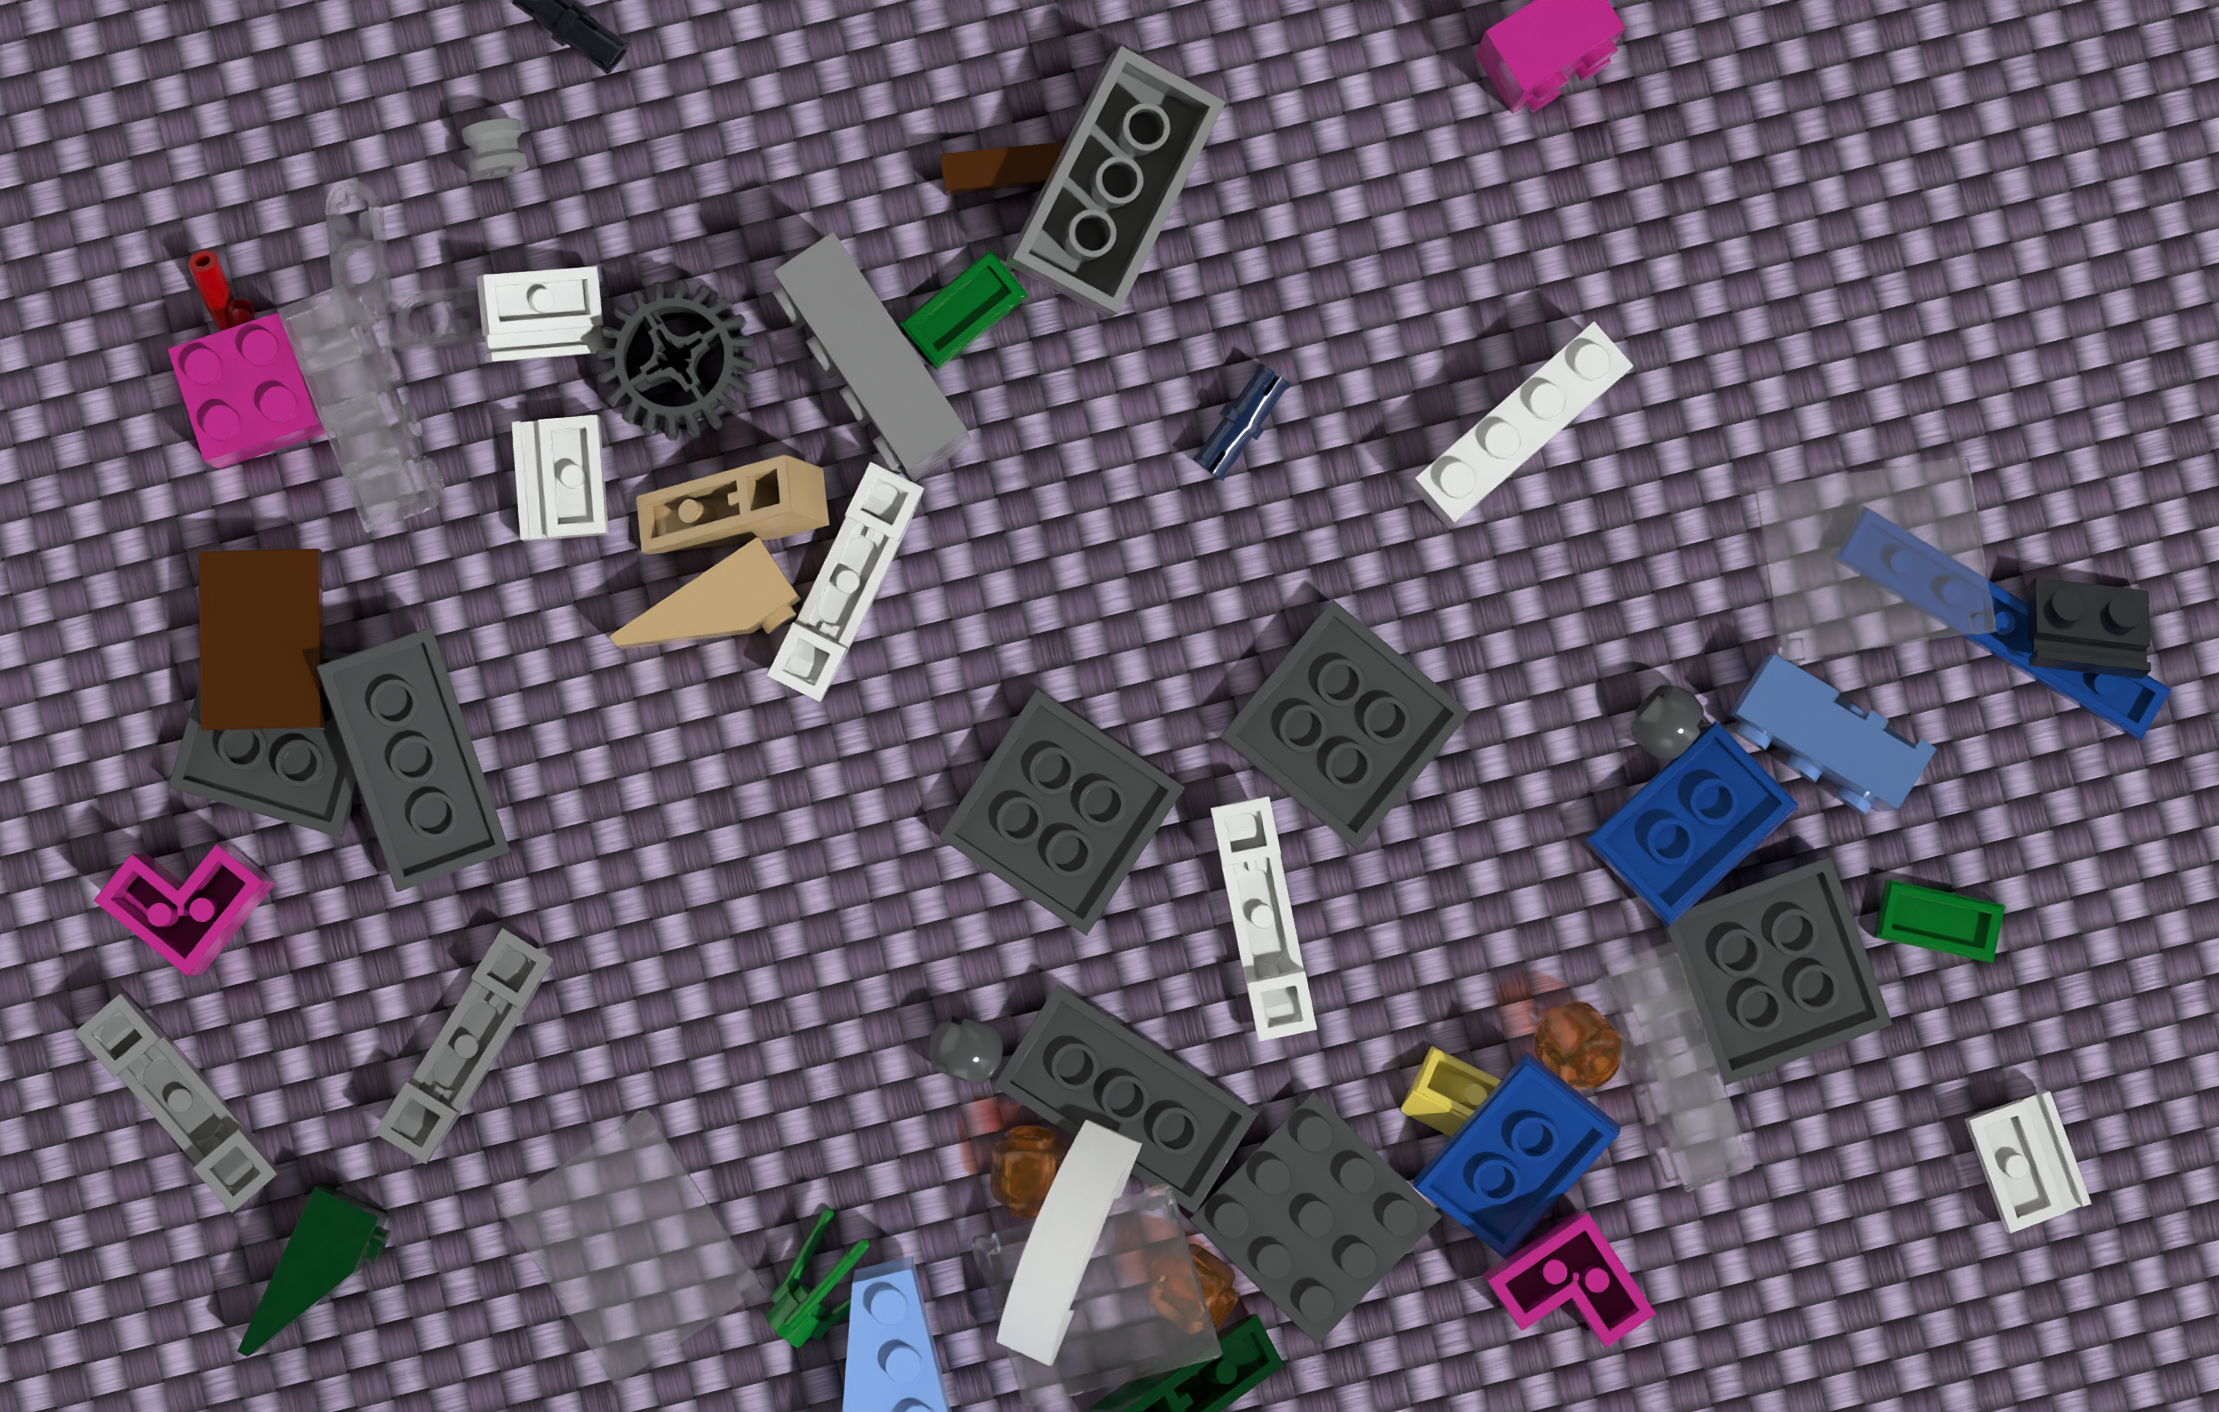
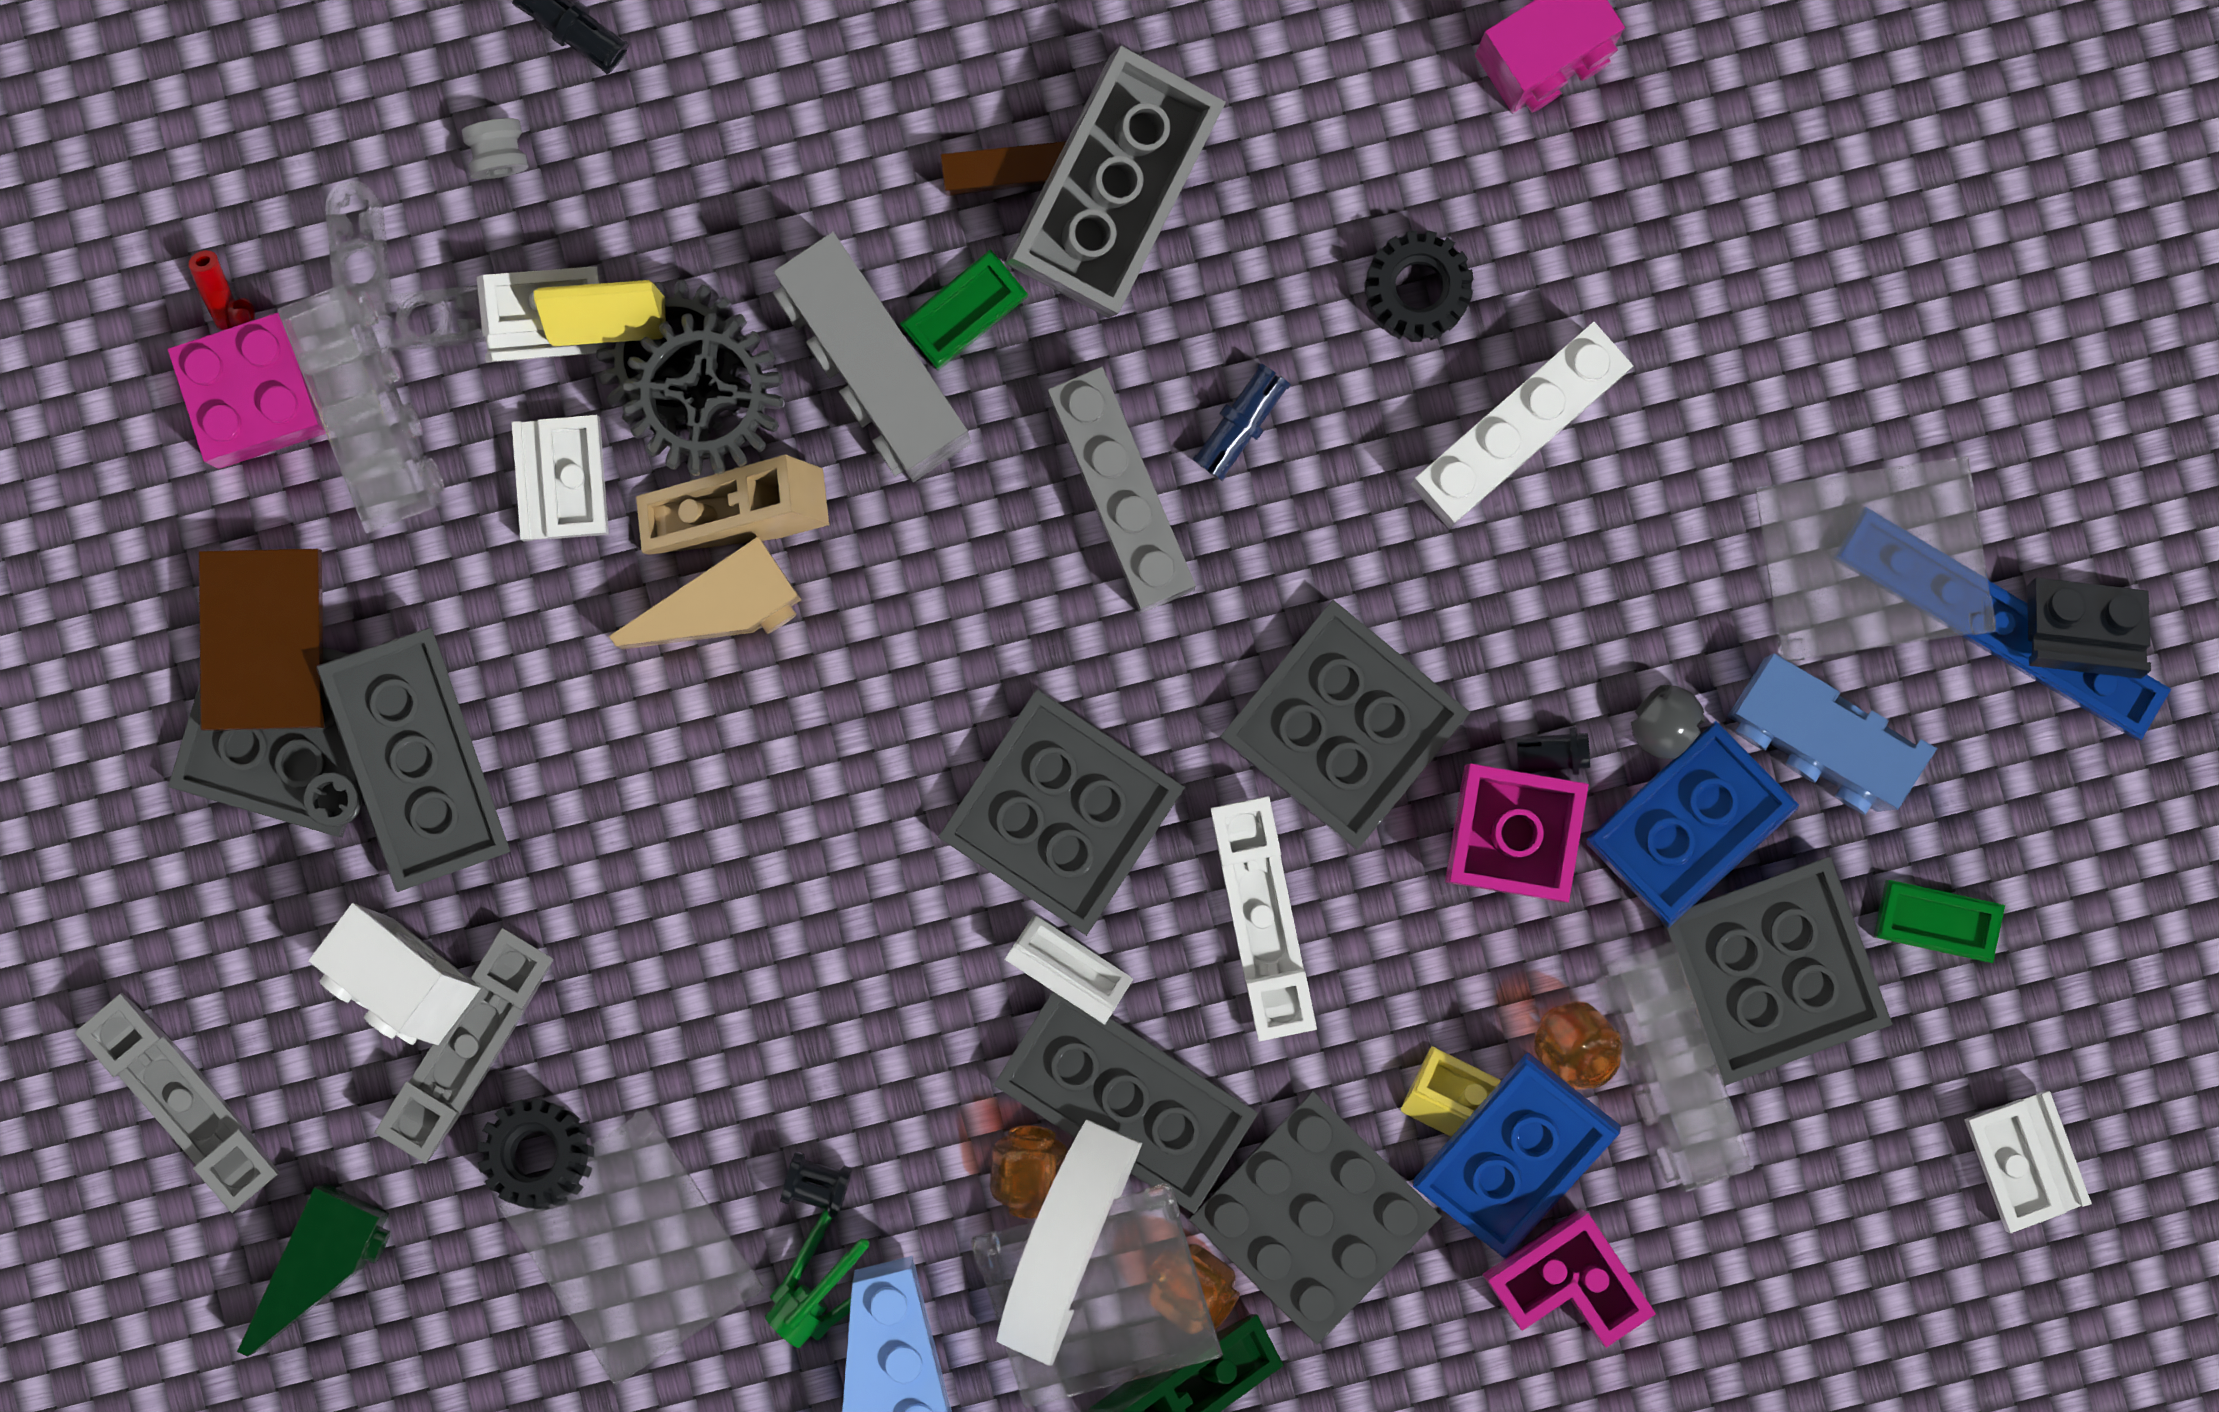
dark pink brick [93,844,277,976] -> none
white slope [767,462,925,702] -> none
dark grey piece [929,1015,1003,1085] -> none
none -> dark grey bush [304,773,362,827]
none -> white brick [308,903,481,1045]
none -> black tyre [477,1098,594,1210]
none -> light yellow slope [534,280,666,346]
none -> dark grey gear [622,313,785,476]
none -> black bush [780,1151,853,1219]
none -> white tile [1005,915,1133,1024]
none -> light grey brick [1048,366,1196,614]
none -> black tyre [1364,230,1474,342]
none -> dark pink brick [1445,763,1589,903]
none -> black pin [1516,728,1590,775]

